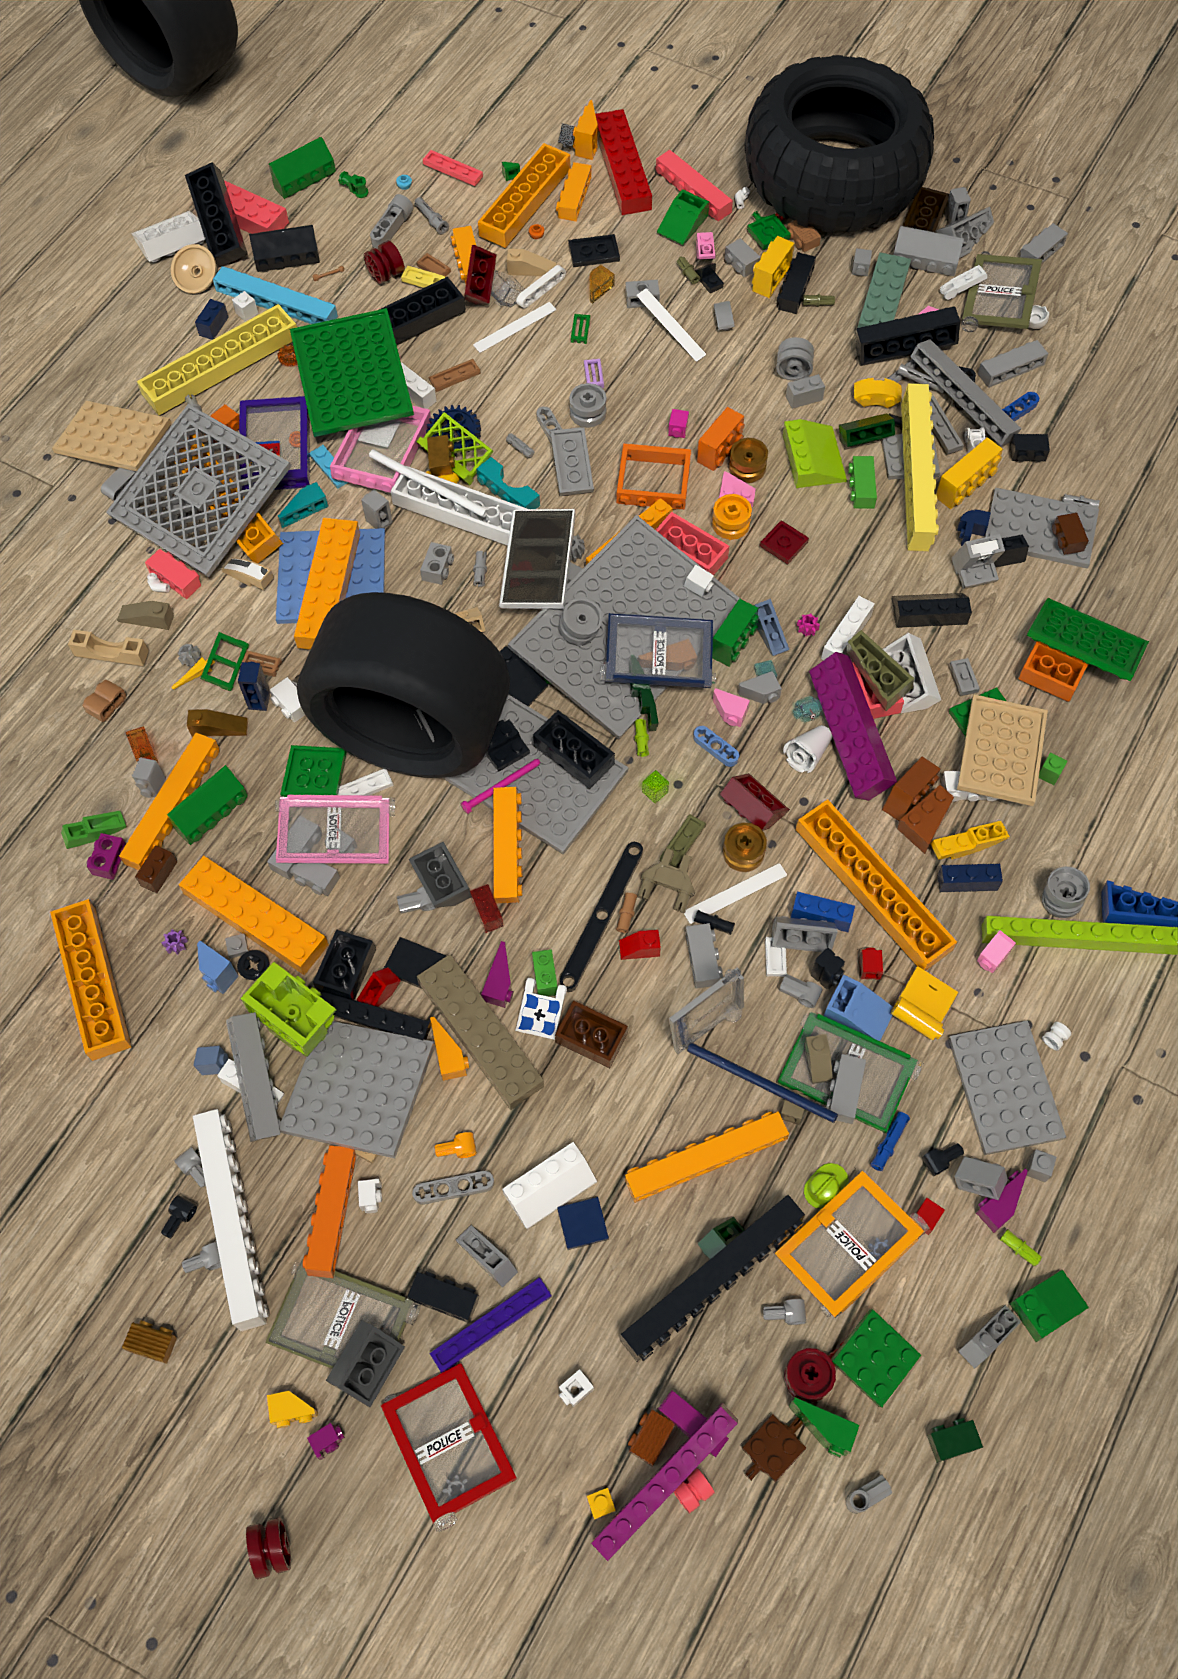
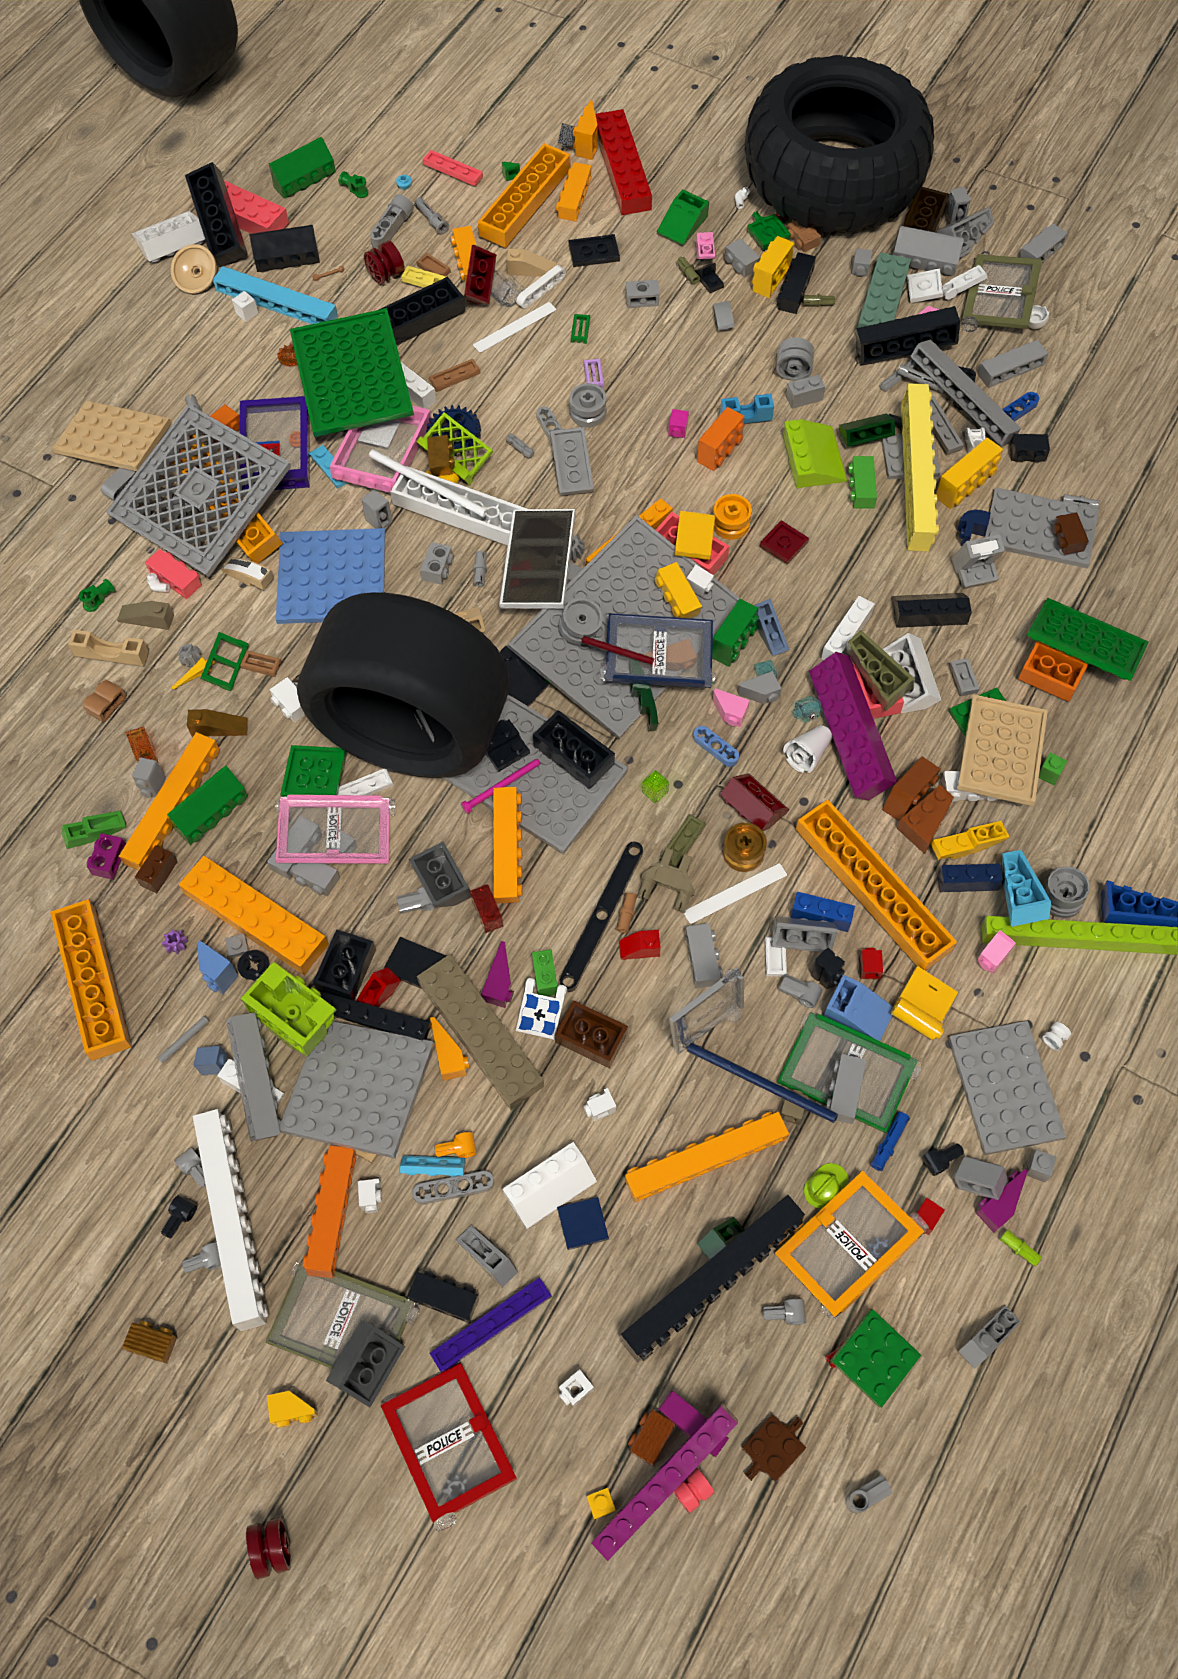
light yellow brick [137,304,297,415] -> none
dark blue brick [195,299,229,340] -> none
dark blue brick [238,661,271,711] -> none
teal slope [278,482,328,529] -> none
light orange brick [294,518,360,649] -> none
magenta brick [307,1423,345,1460] -> none
teal arch [476,457,540,509] -> none
orange plate [529,224,544,239] -> none
clear yellow slope [590,264,615,304] -> none
orange window [616,443,691,510] -> none
lime pin [634,719,649,757] -> none
white sticker [637,289,706,361] -> none
coral brick [656,150,733,221] -> none
black pin [694,910,735,935] -> none
bright pink wing [719,471,756,507] -> none
pearl gold wheel [729,437,768,483] -> none
dark red wheel [784,1348,836,1403] -> none
green slope [789,1397,860,1458] -> none
dark pink gear [797,613,820,636] -> none
dark tan slope [804,1034,833,1084] -> none
yellow brick [854,378,902,408] -> none
dark green brick [927,1418,983,1463] -> none
black panel [994,534,1029,568] -> none
green slope [1010,1270,1089,1342] -> none
none -> green connector [79,579,115,612]
none -> light grey bar [158,1016,209,1063]
none -> medium azure plate [400,1155,466,1177]
none -> dark red bar [582,636,655,665]
none -> white brick [583,1088,616,1122]
none -> yellow brick [655,562,702,618]
none -> yellow tile [675,511,715,560]
none -> dark azure arch [720,394,774,423]
none -> white tile [907,269,943,303]
none -> medium azure wedge [1001,850,1051,927]

